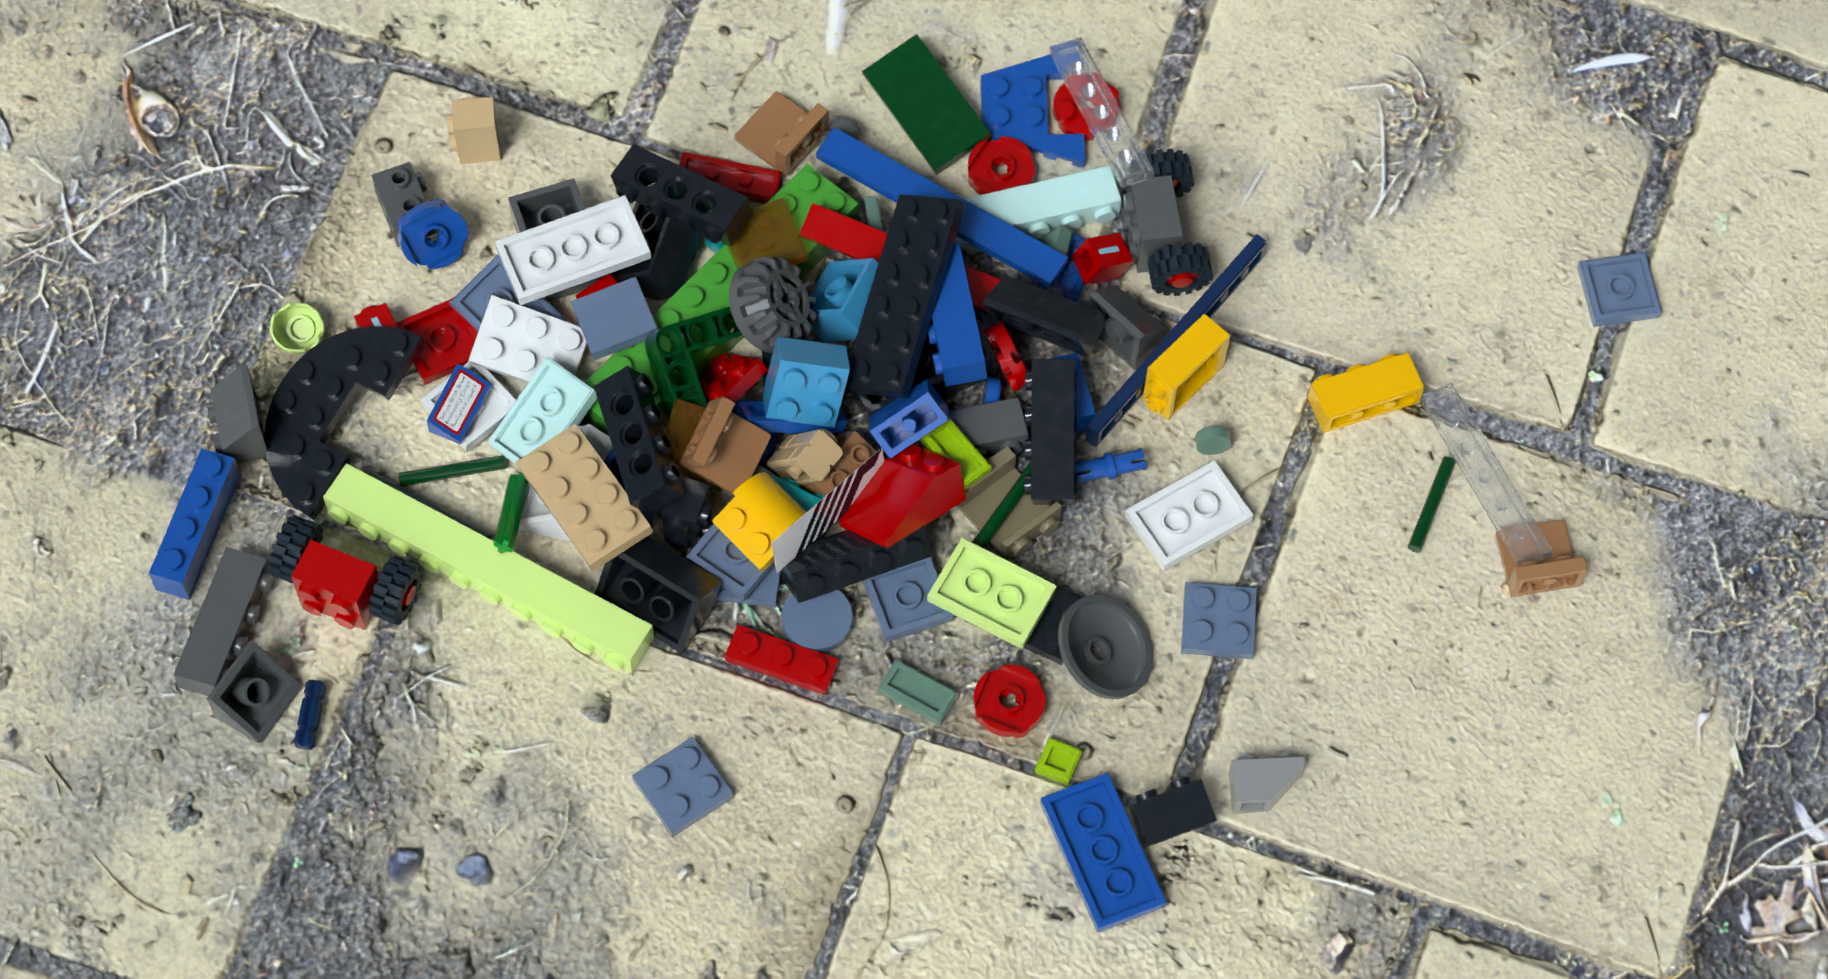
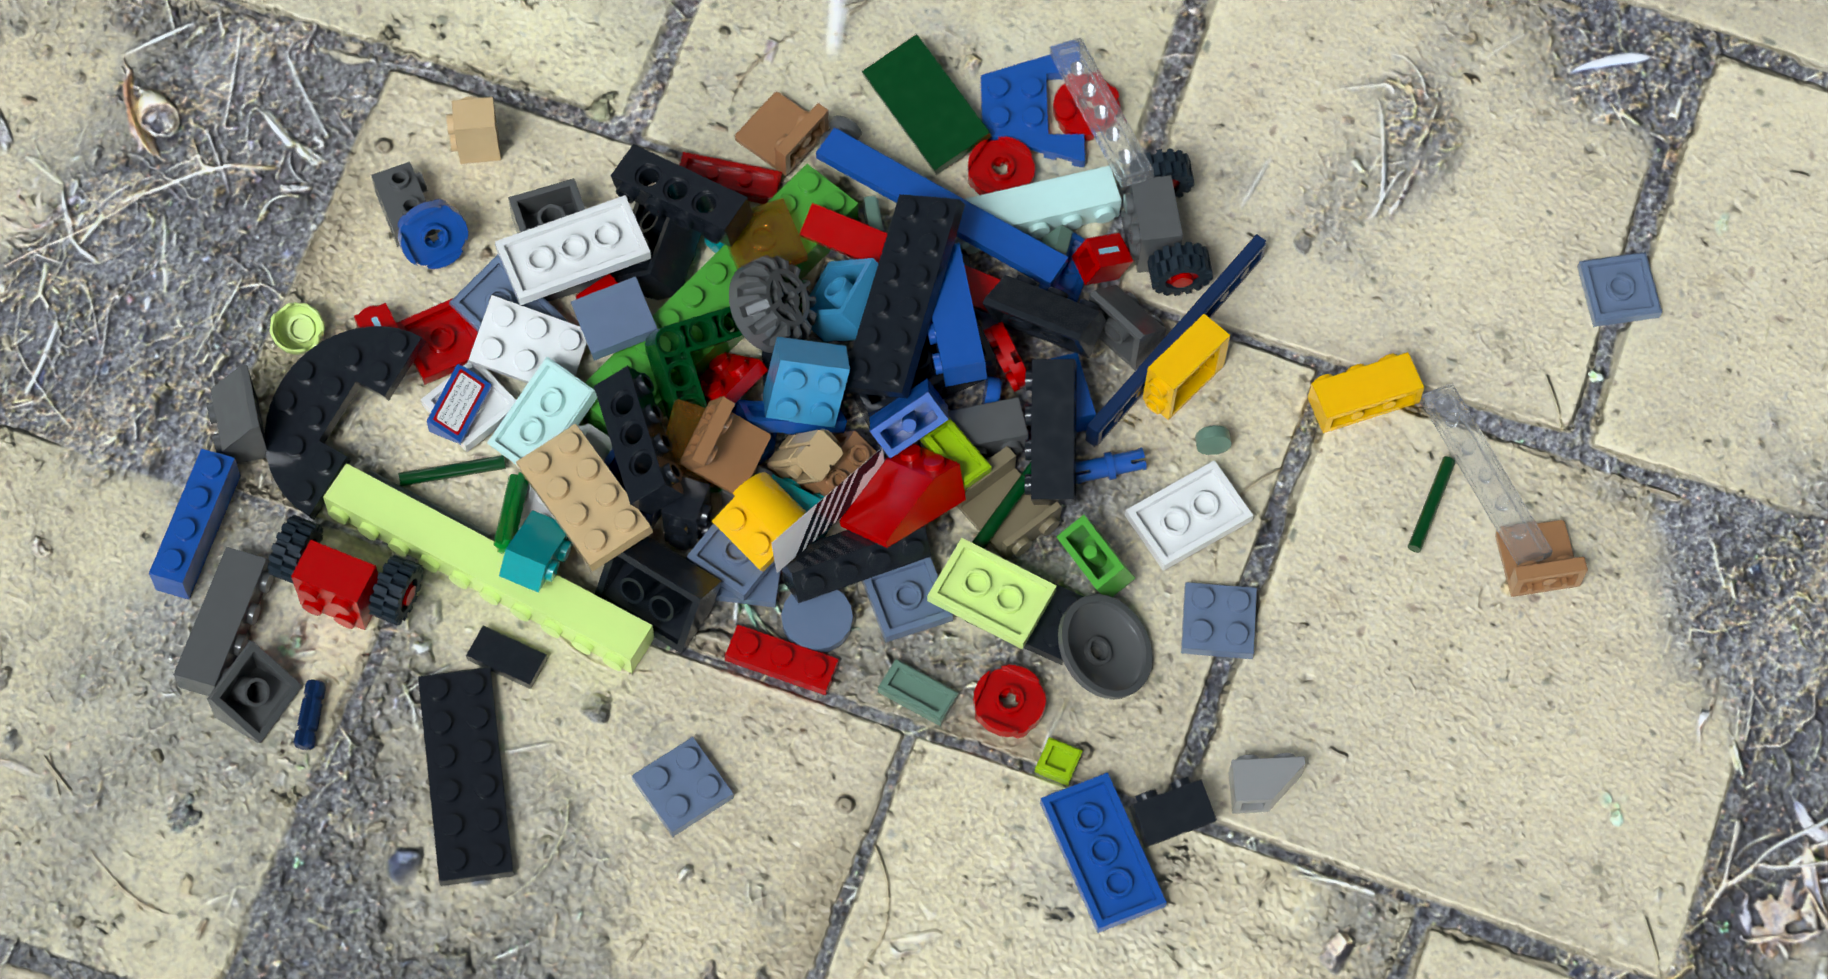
none -> black plate [418,667,514,886]
none -> black tile [466,626,548,689]
none -> teal brick [499,510,573,593]
none -> bright green brick [1056,515,1136,597]

